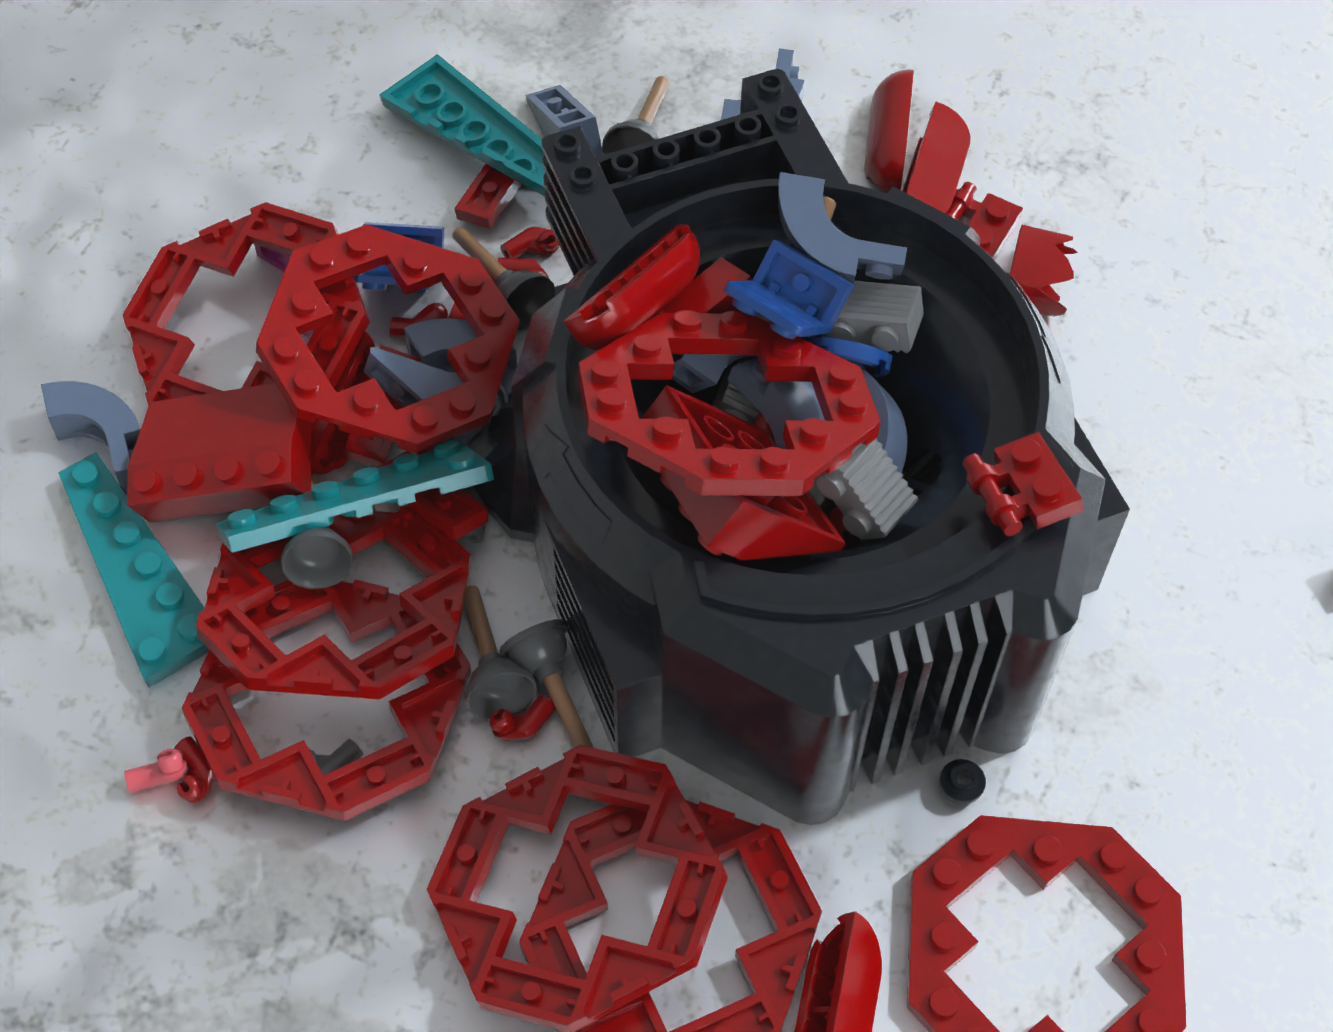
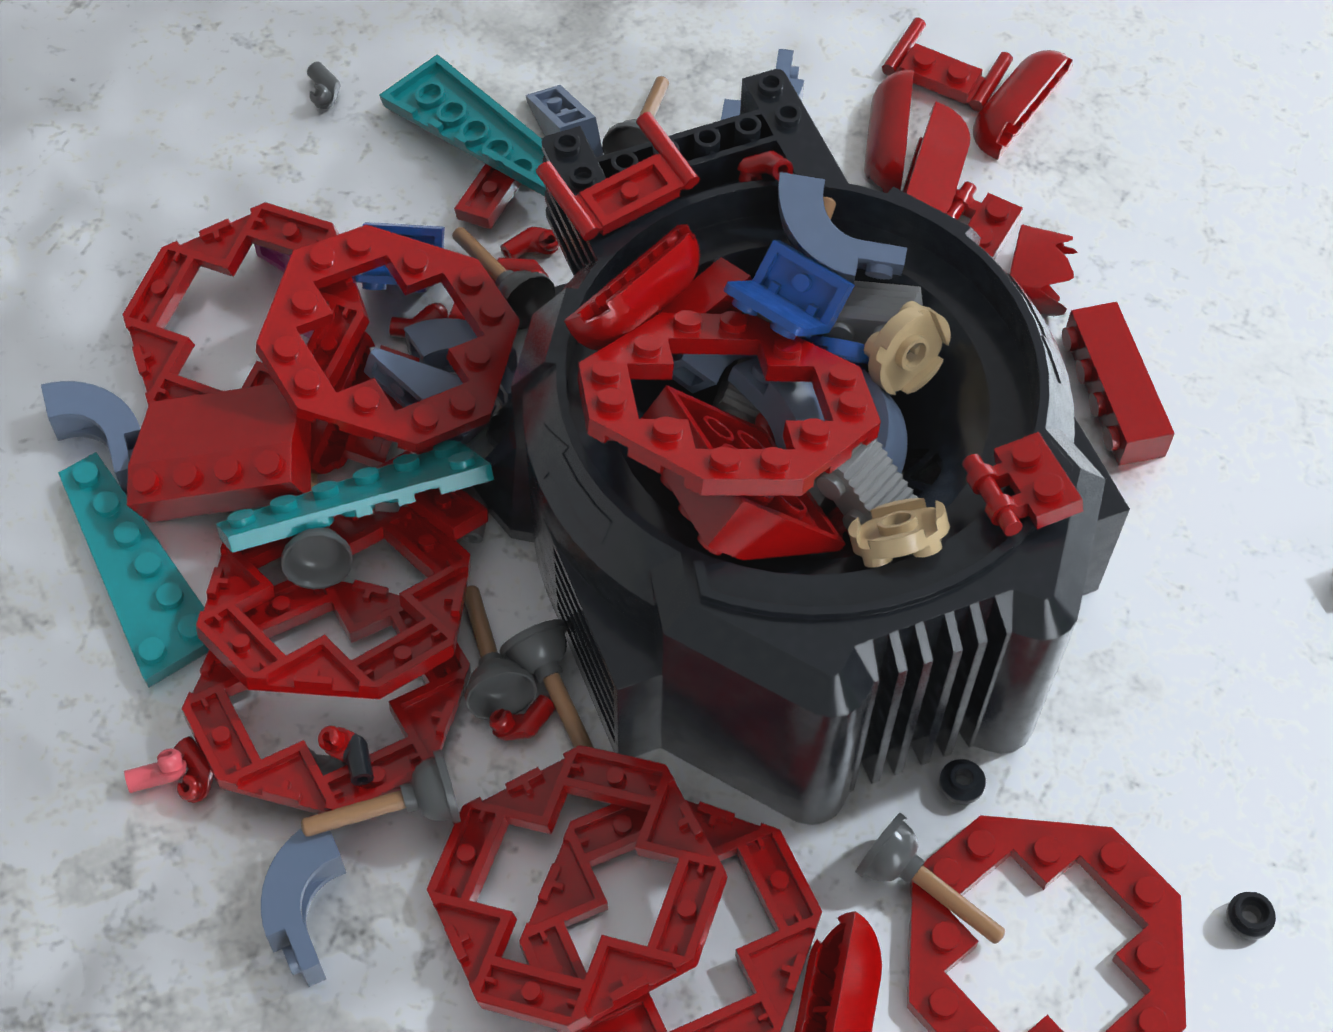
none -> sand blue arch [261,829,346,987]
none -> piece [301,749,461,837]
none -> dark grey arm [307,61,341,109]
none -> arm [318,725,374,786]
none -> red plate [536,112,700,241]
none -> red arm [737,151,793,183]
none -> tan plate [848,498,950,567]
none -> piece [855,813,1005,944]
none -> tan plate [864,301,951,395]
none -> red plate [882,17,1013,112]
none -> red brick [973,50,1073,160]
none -> red brick [1062,301,1175,466]
none -> black plate [1226,892,1276,939]

